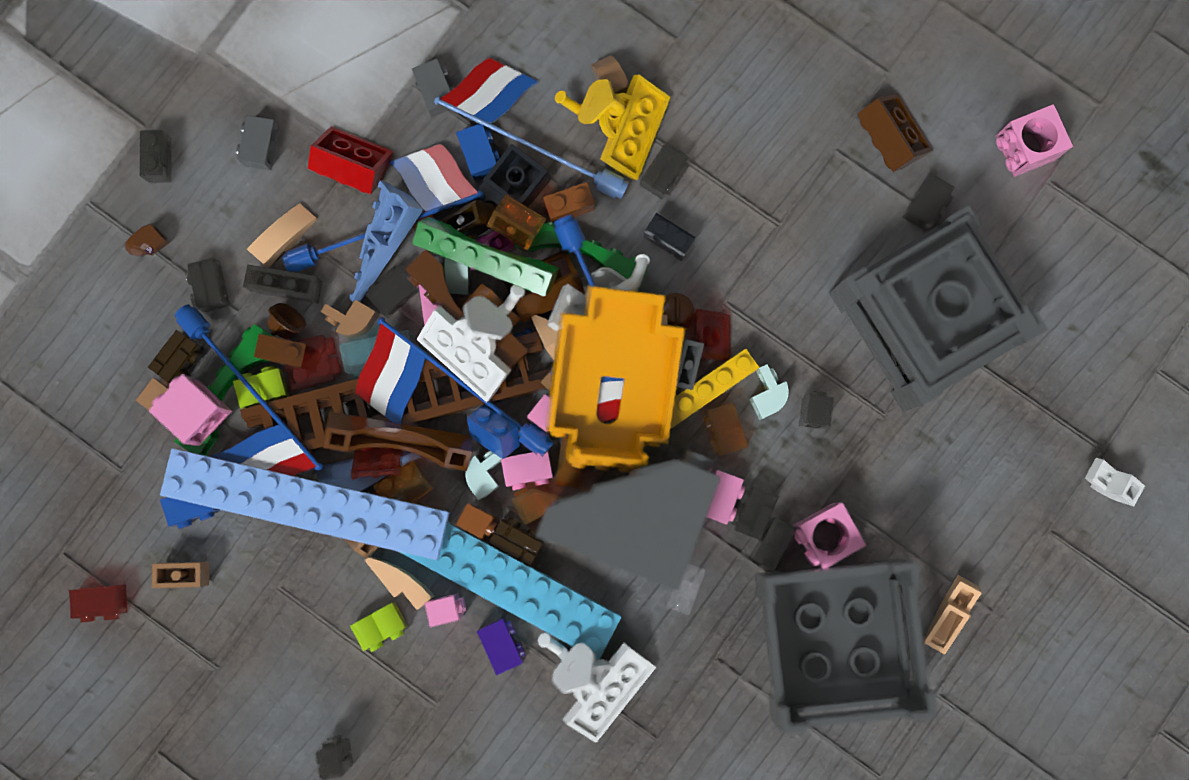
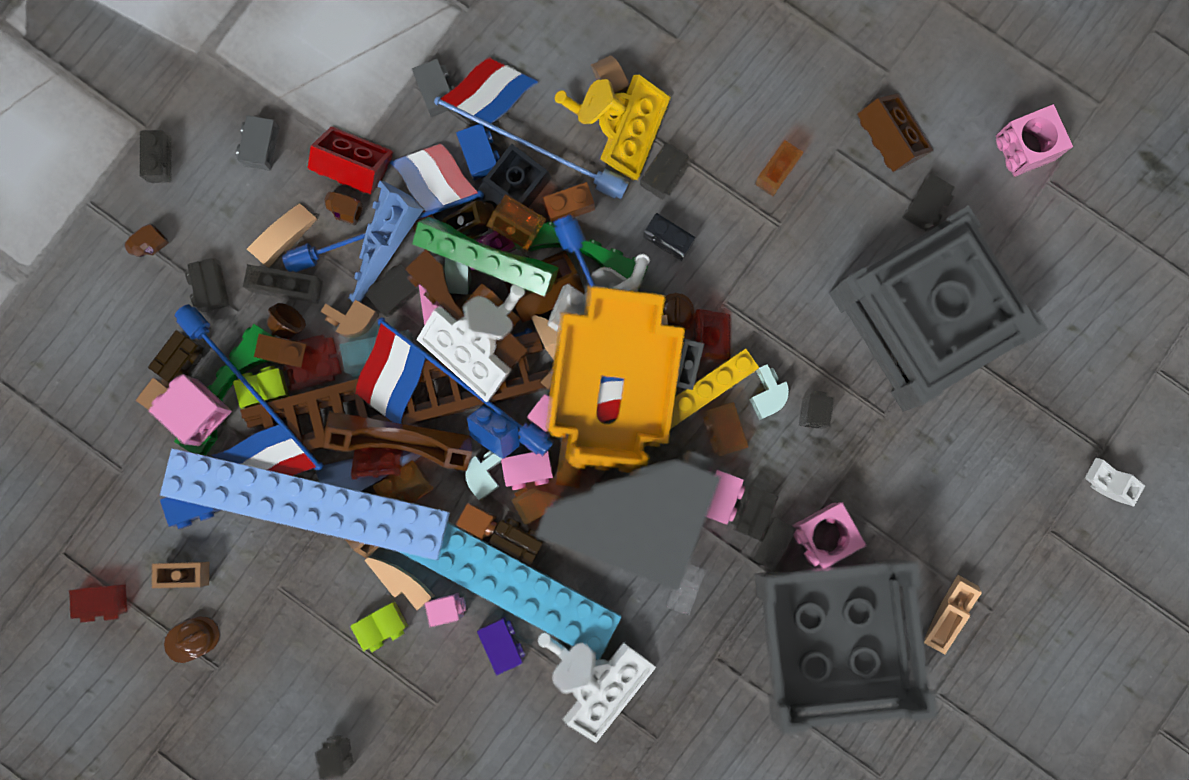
none -> reddish brown piece [164,616,220,663]
none -> reddish brown rock [324,192,363,225]
none -> clear orange brick [755,140,804,197]

